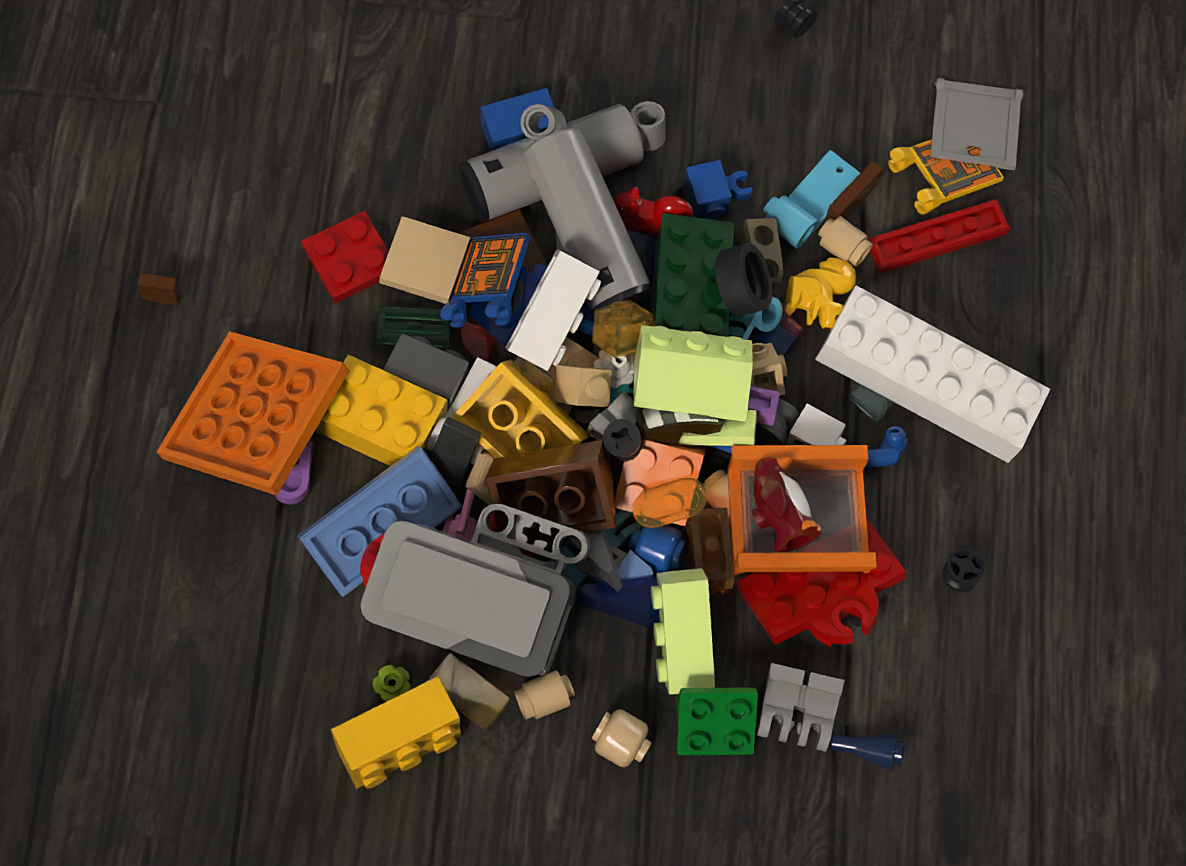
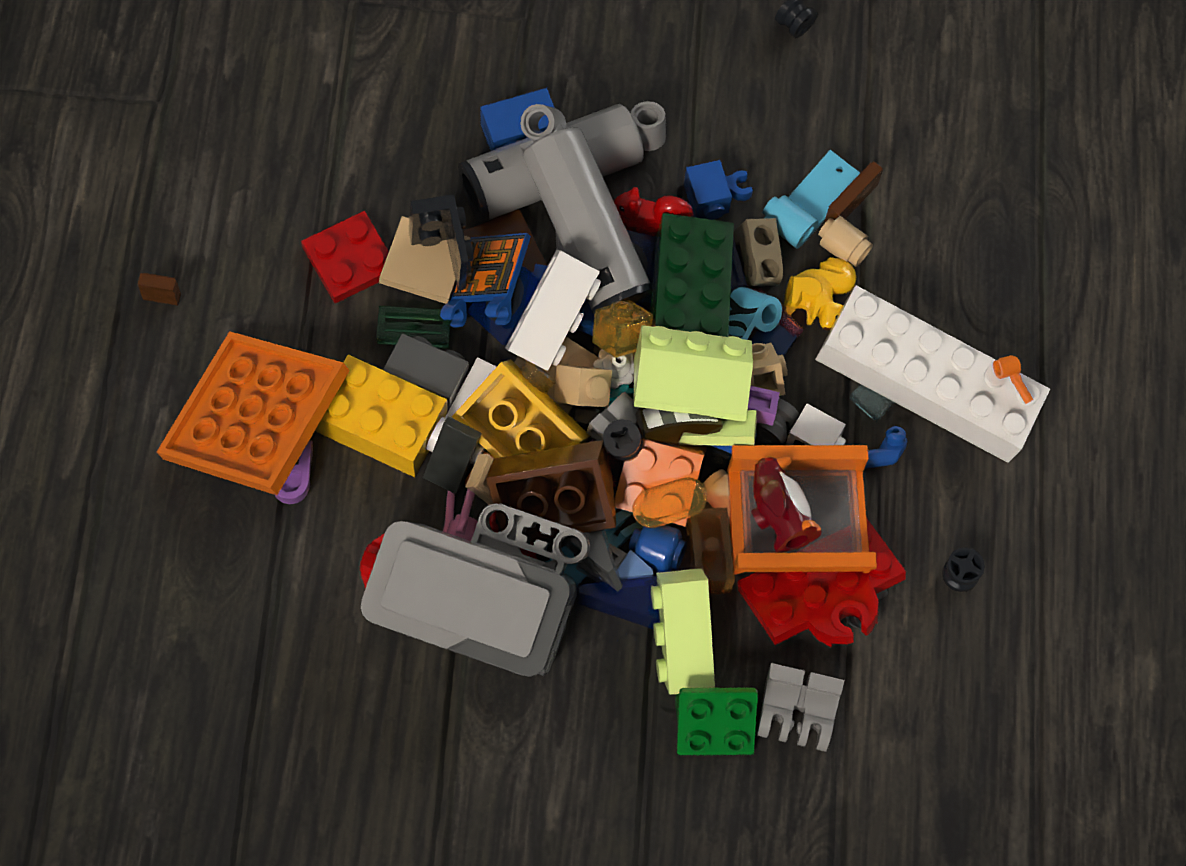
medium blue tile [297,446,463,597] -> none
yellow brick [331,676,461,789] -> none
lime plate [373,665,411,702] -> none
clear yellow tile [426,653,510,731] -> none
clear red tile [461,322,497,362] -> none
tan brick [514,670,575,720] -> none
tan head [591,709,652,767] -> none
black tyre [715,243,773,317] -> none
dark blue cone [832,733,905,771] -> none
red tile [867,199,1010,274] -> none
flag [887,139,1004,214] -> none
light grey container [930,78,1024,170] -> none
none -> black bracket [409,194,474,290]
none -> orange hand [993,355,1034,404]

